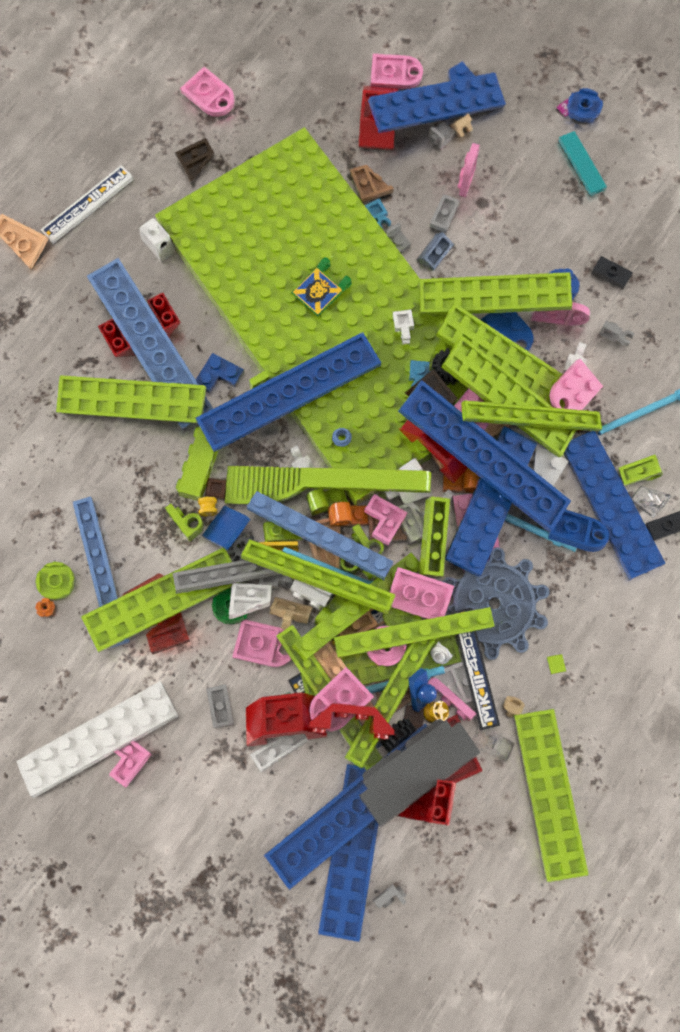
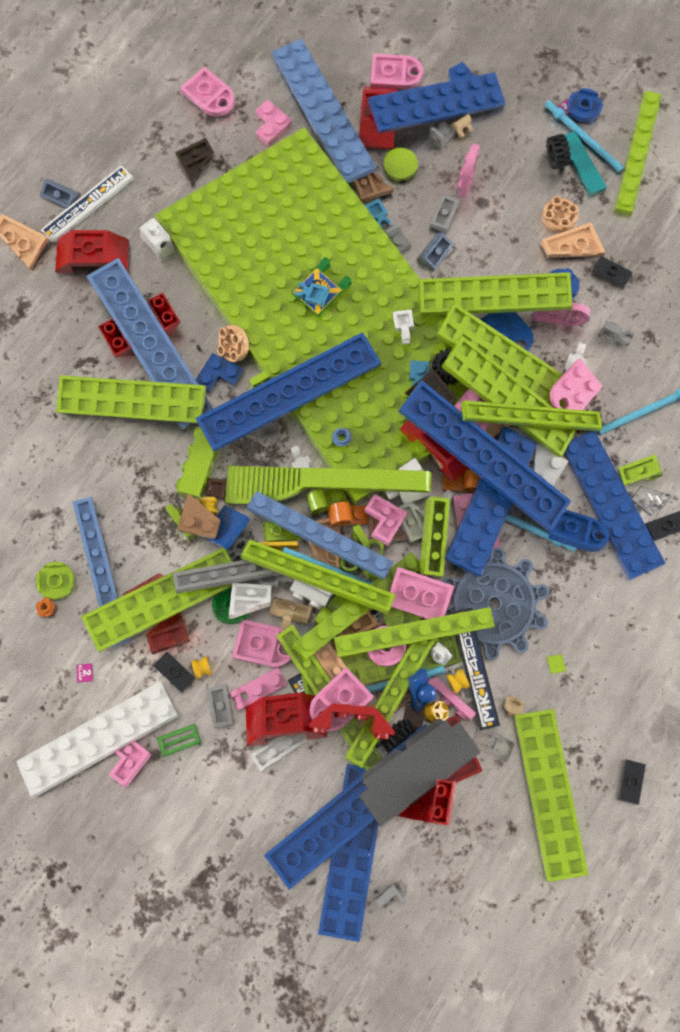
none -> sand blue slope [40,179,80,208]
none -> red slope [55,230,129,273]
none -> dark pink sticker [76,663,93,682]
none -> black plate [153,652,196,693]
none -> bright green tile [157,724,202,757]
none -> medium nougat wing [177,494,221,540]
none -> yellow wheel [191,656,212,679]
none -> light nougat tile [217,325,249,362]
none -> bright pink plate [229,667,287,711]
none -> bright pink plate [255,100,292,146]
none -> medium blue plate [271,39,376,183]
none -> dark azure plate [294,282,330,307]
none -> lime tile [383,148,418,181]
none -> yellow wheel [446,669,470,694]
none -> light nougat wing [541,223,606,258]
none -> light nougat tile [542,196,578,232]
none -> medium azure bar [545,100,624,173]
none -> black tyre [546,134,571,169]
none -> lime plate [614,90,662,216]
none -> black plate [617,759,646,805]

